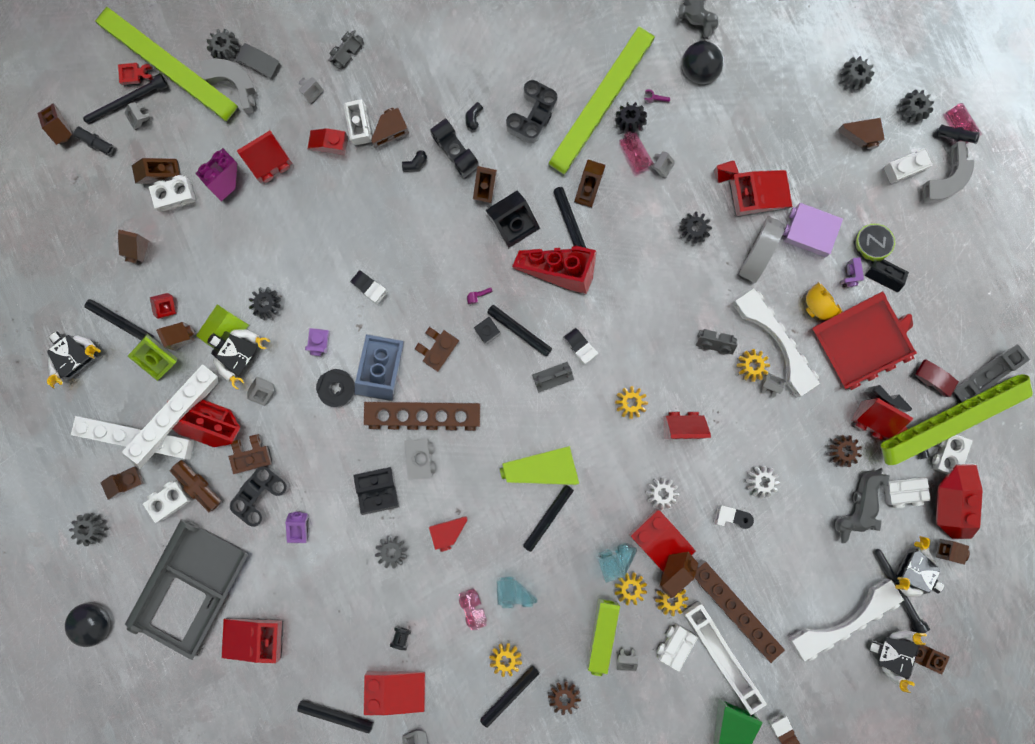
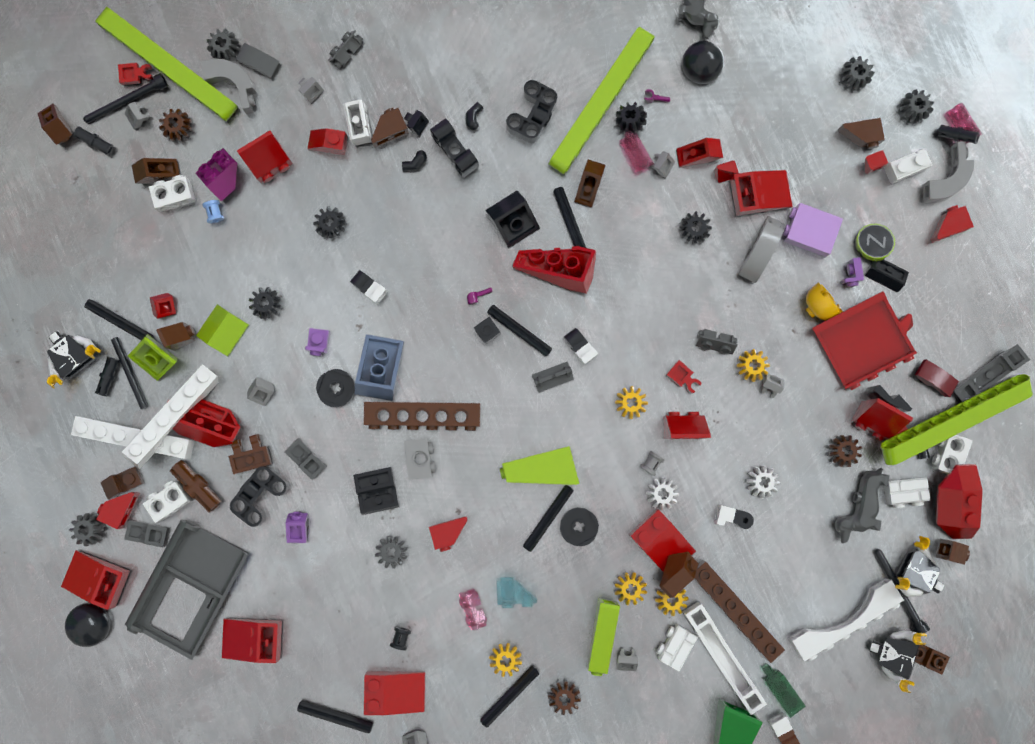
reddish brown slope [118,230,149,264] -> none
torso [207,329,270,390] -> none
reddish brown plate [414,327,460,372] -> none
reddish brown slope [473,166,497,203] -> none
clear light blue slope [596,543,637,583] -> none
white arch [732,289,820,397] -> none
none -> red slope [61,550,130,610]
none -> black pin [95,356,119,397]
none -> red slope [96,492,140,529]
none -> black bar [111,337,148,410]
none -> dark grey slope [124,520,167,547]
none -> reddish brown gear [159,109,192,141]
none -> light blue bush [202,200,224,224]
none -> dark grey slope [284,438,326,480]
none -> black gear [313,206,346,239]
none -> black tile [403,110,429,136]
none -> black plate [560,507,599,546]
none -> light grey bush [640,451,665,476]
none -> red plate [666,360,702,393]
none -> red slope [676,138,723,167]
none -> clear green hinge [762,664,806,718]
none -> red slope [864,150,888,174]
none -> red slope [931,205,974,243]

